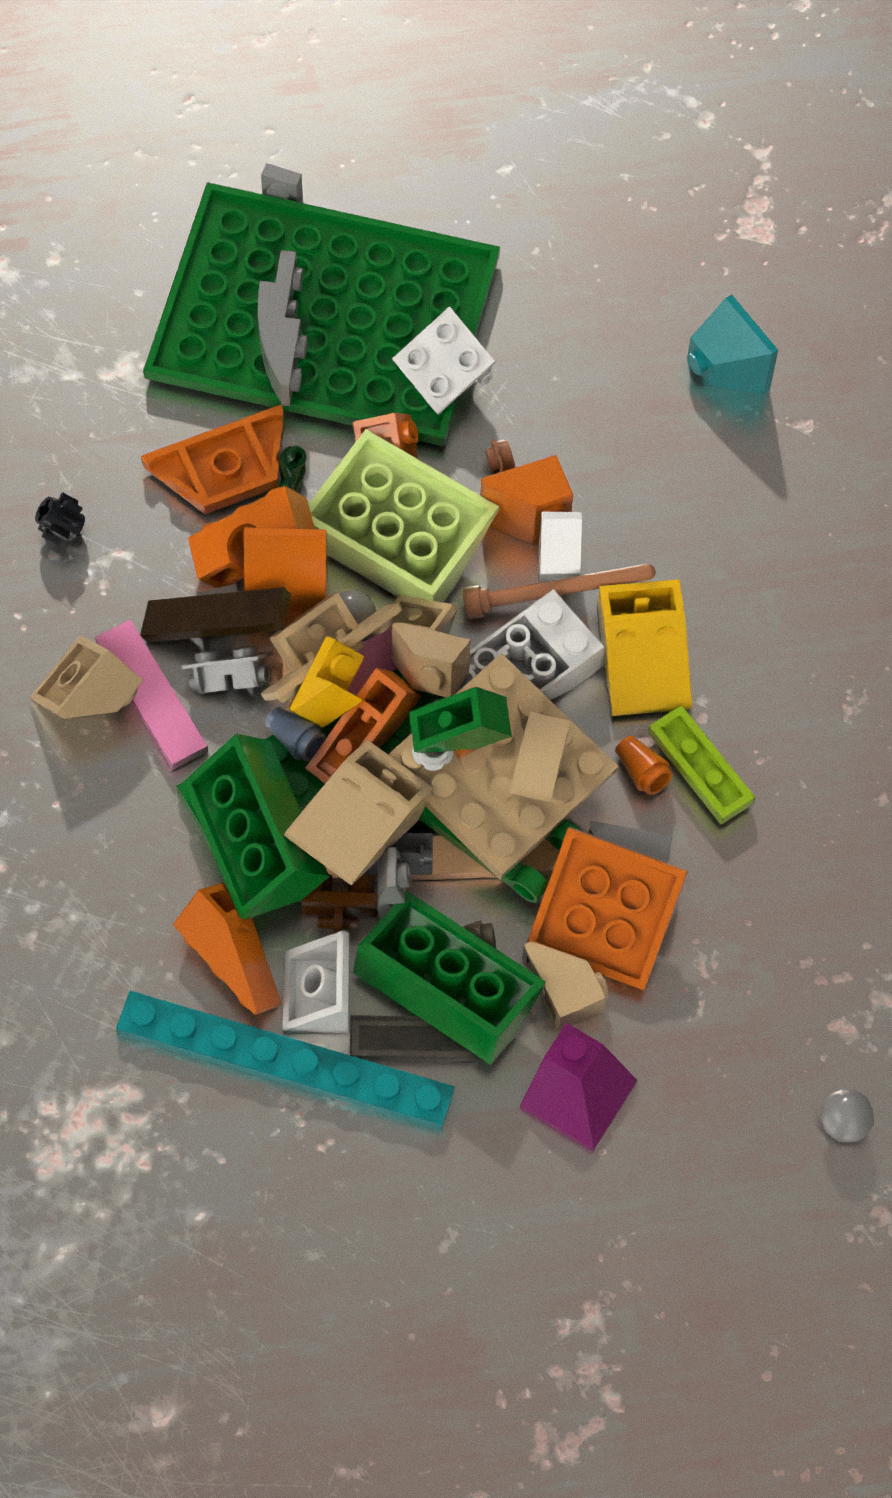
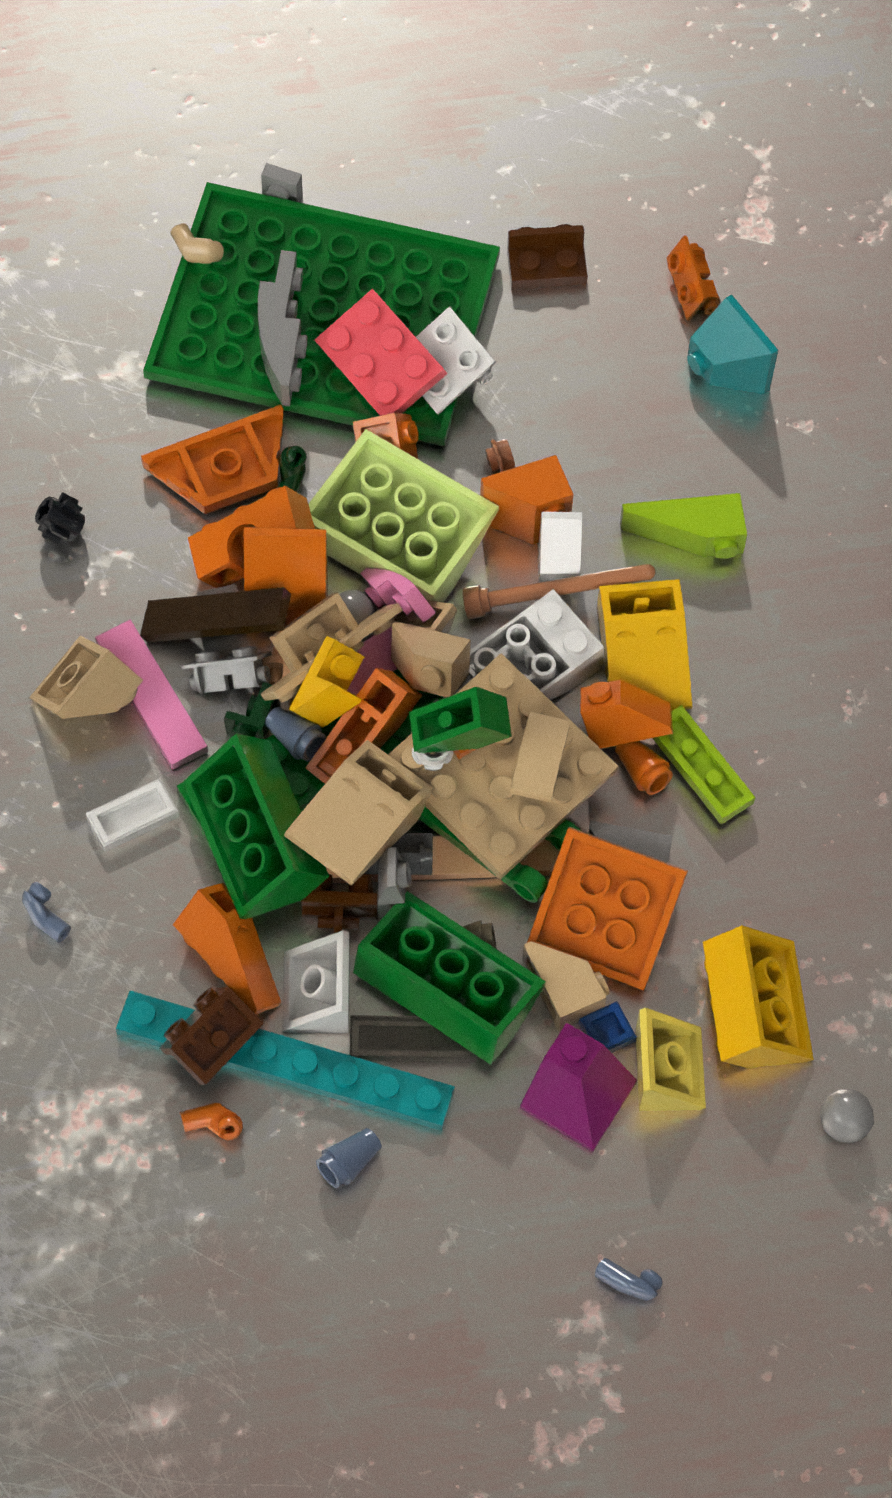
none -> sand blue arm [22,882,71,943]
none -> white tile [86,778,179,852]
none -> reddish brown bracket [159,987,264,1085]
none -> tan arm [170,223,224,264]
none -> orange arm [180,1103,243,1140]
none -> dark green bracket [224,682,281,739]
none -> coral plate [315,288,447,416]
none -> sand blue cone [316,1128,382,1188]
none -> bright pink slope [360,568,436,623]
none -> reddish brown bracket [507,224,588,290]
none -> blue tile [579,1001,637,1053]
none -> orange slope [580,679,673,749]
none -> sand blue arm [595,1258,663,1301]
none -> lime slope [620,493,747,559]
none -> light yellow slope [635,1008,706,1111]
none -> orange hinge [666,235,721,321]
none -> yellow slope [703,925,814,1068]

